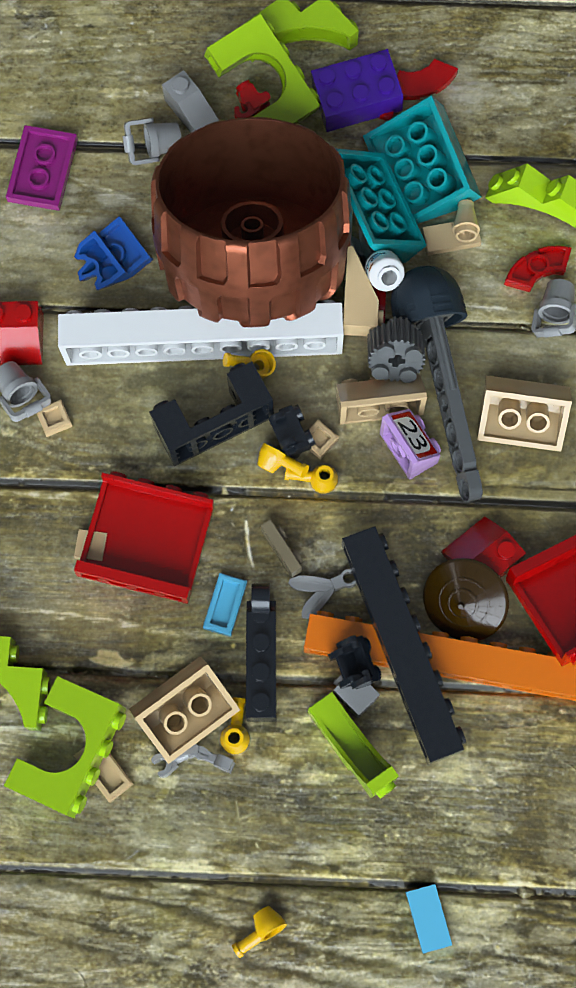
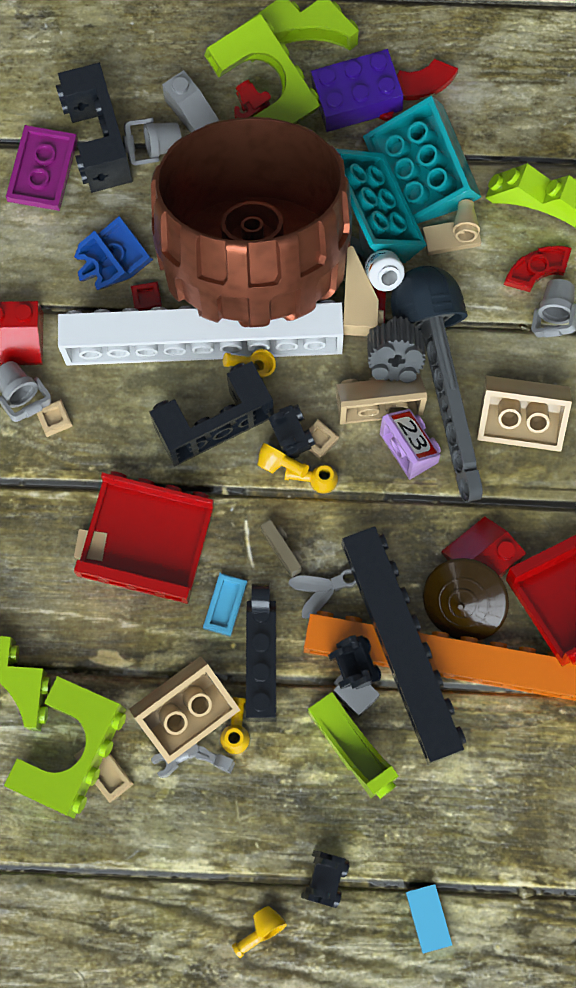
none -> black plate [56,62,133,193]
none -> red tile [131,281,162,311]
none -> black piece [301,850,350,908]

